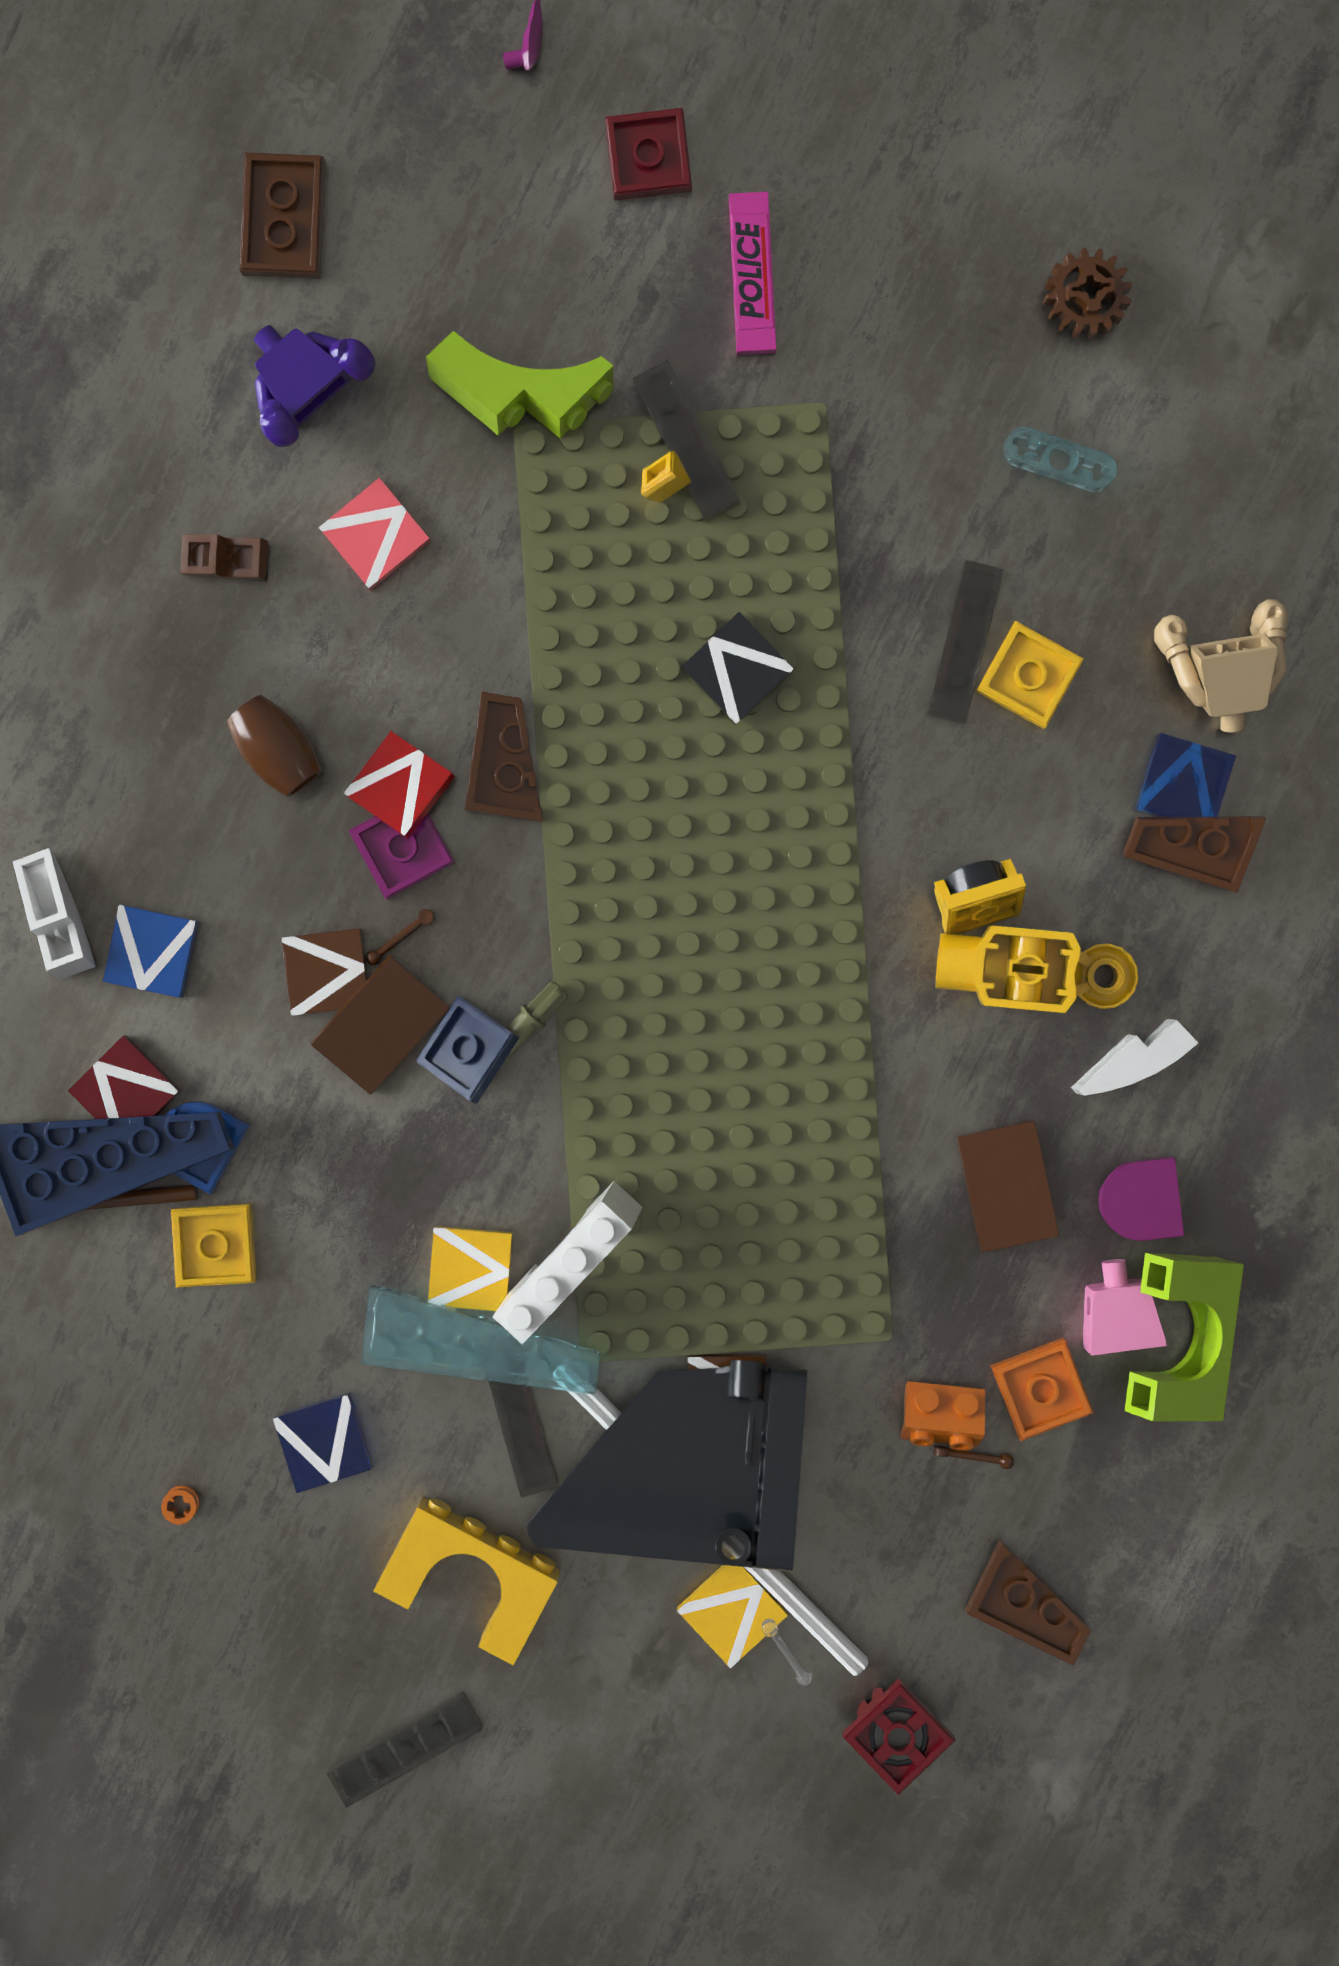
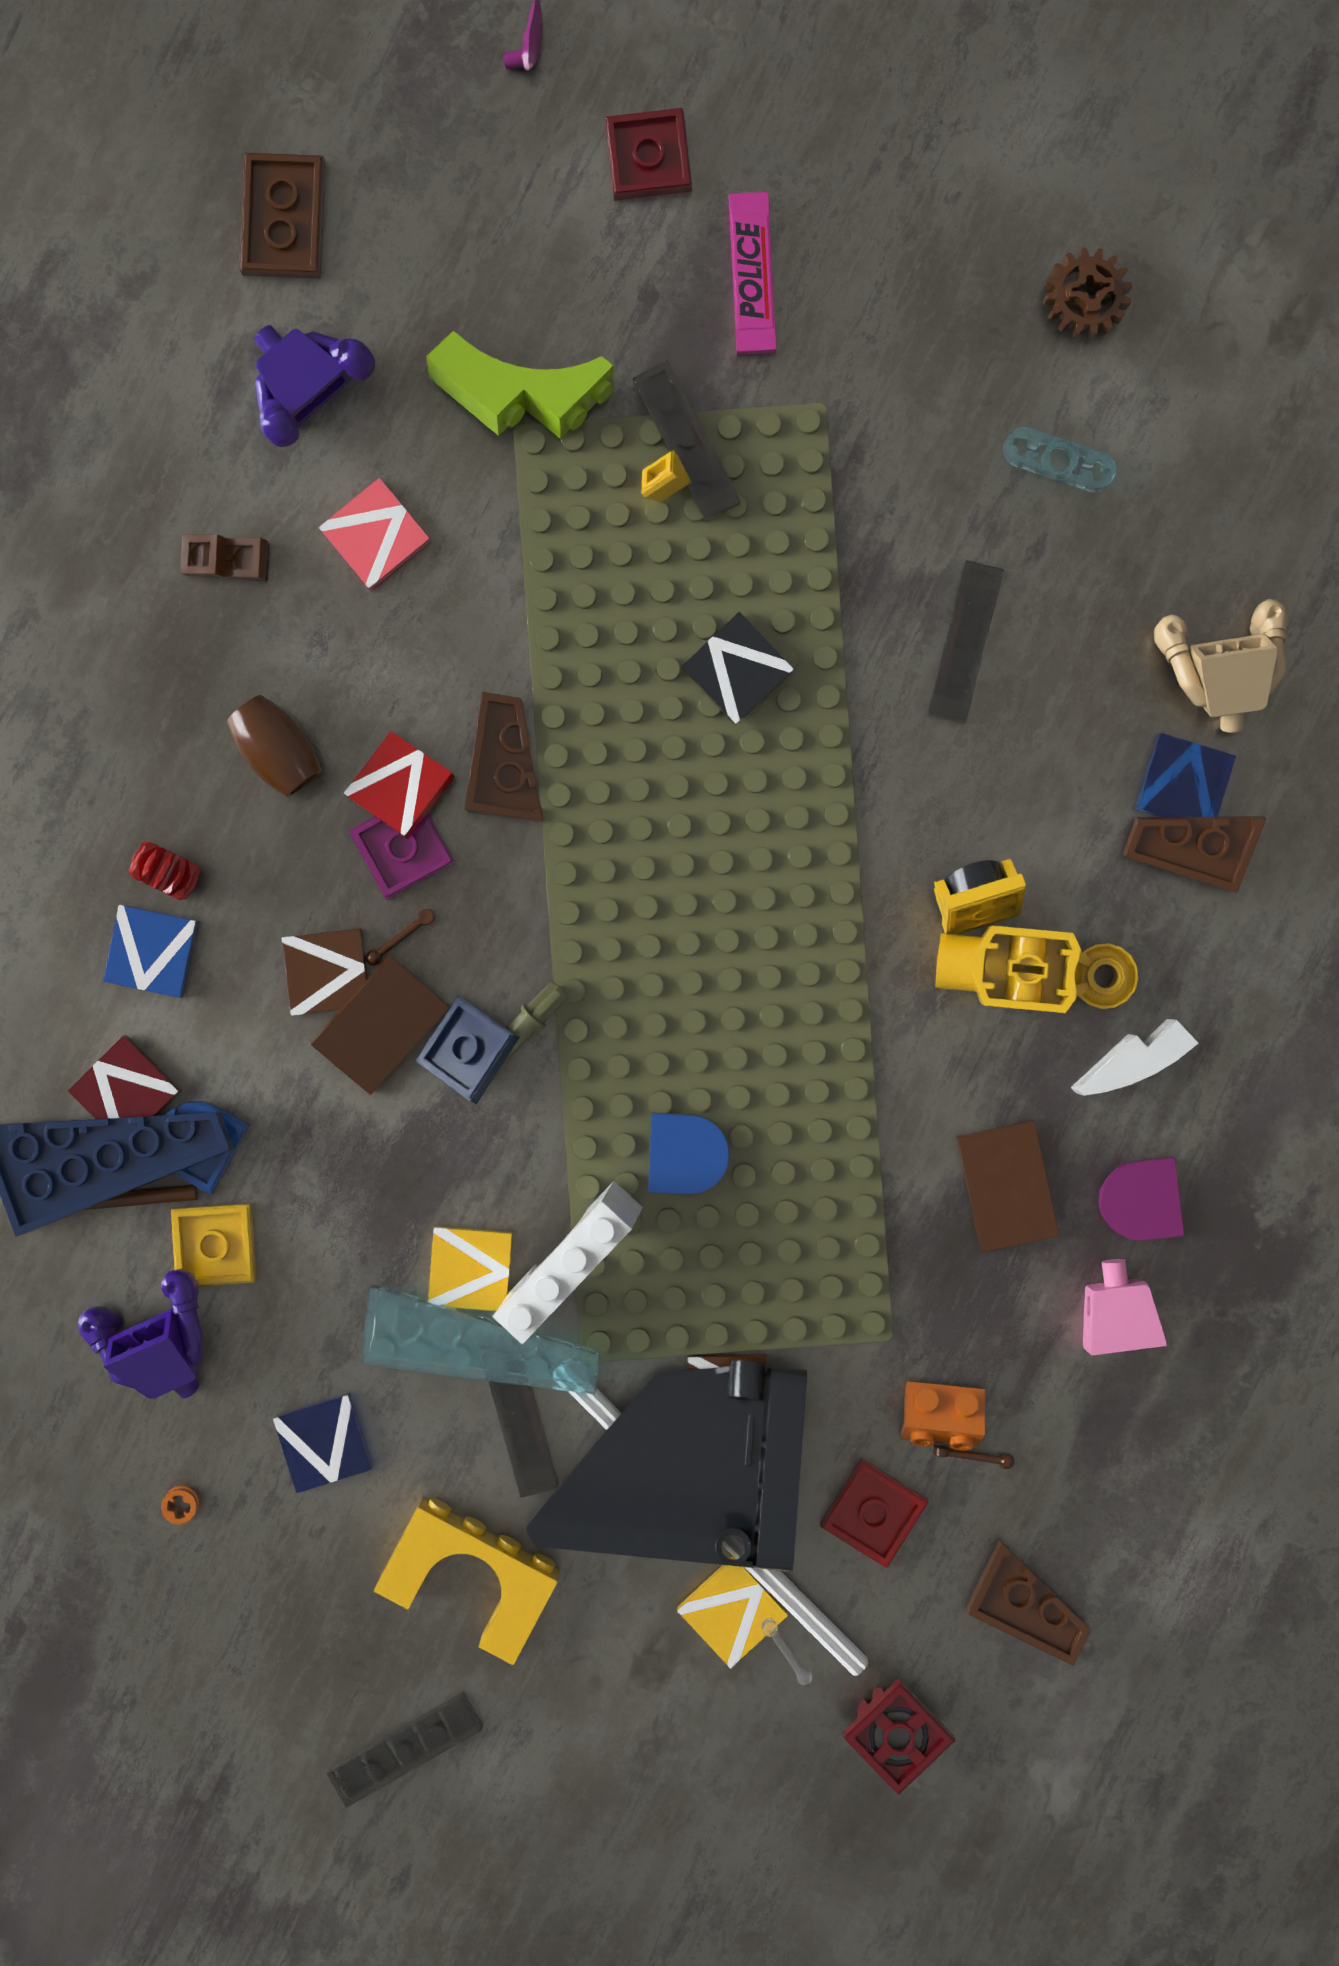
white slope [13,848,96,980] -> none
yellow tile [975,621,1084,729] -> none
orange tile [990,1338,1094,1441] -> none
lime arch [1125,1253,1244,1421] -> none
none -> dark purple torso [77,1269,204,1399]
none -> red gear [128,842,201,900]
none -> blue tile [648,1113,729,1194]
none -> red tile [820,1458,929,1568]

